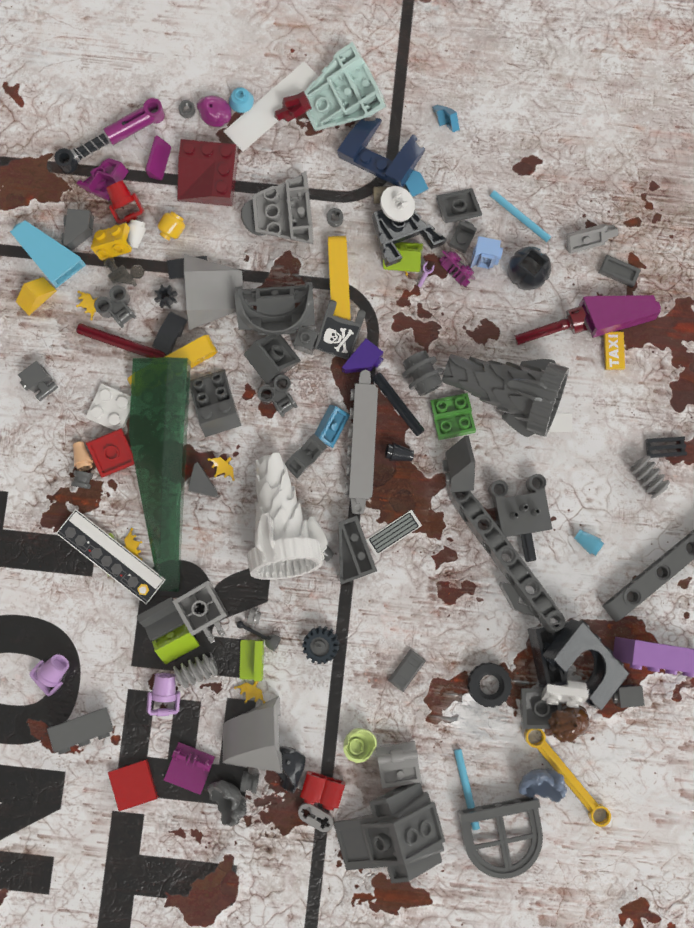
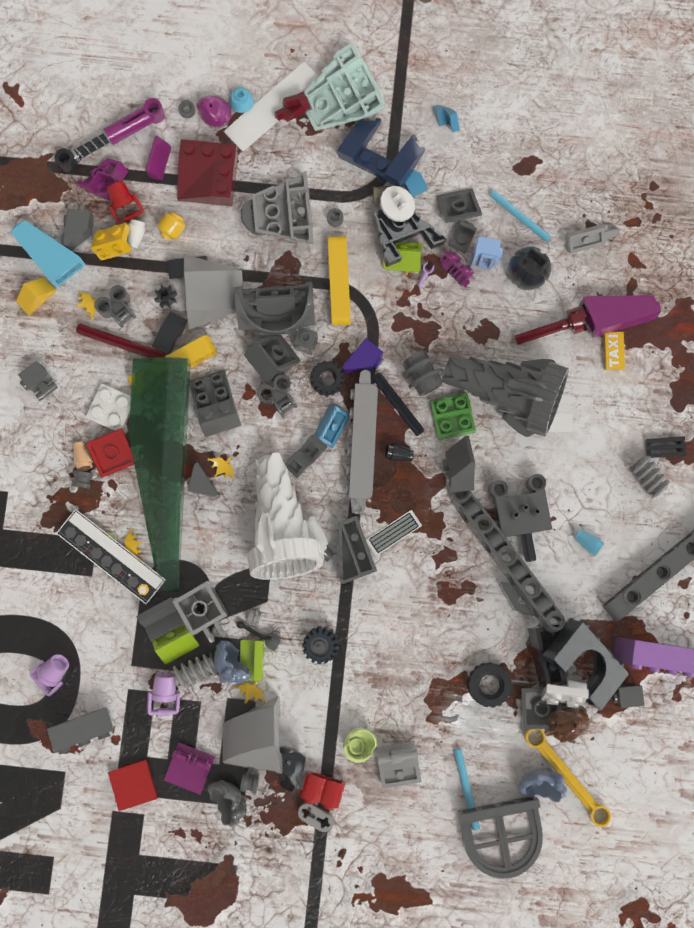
clear smoke piece [104,257,144,287] -> none
flag [314,300,366,360] -> none
dark grey piece [334,782,446,883] -> none
dark grey tile [388,649,426,692] -> none
dark grey tile [598,255,641,288] -> none
none -> sand blue hair [214,640,251,684]
none -> black tyre [310,360,344,396]

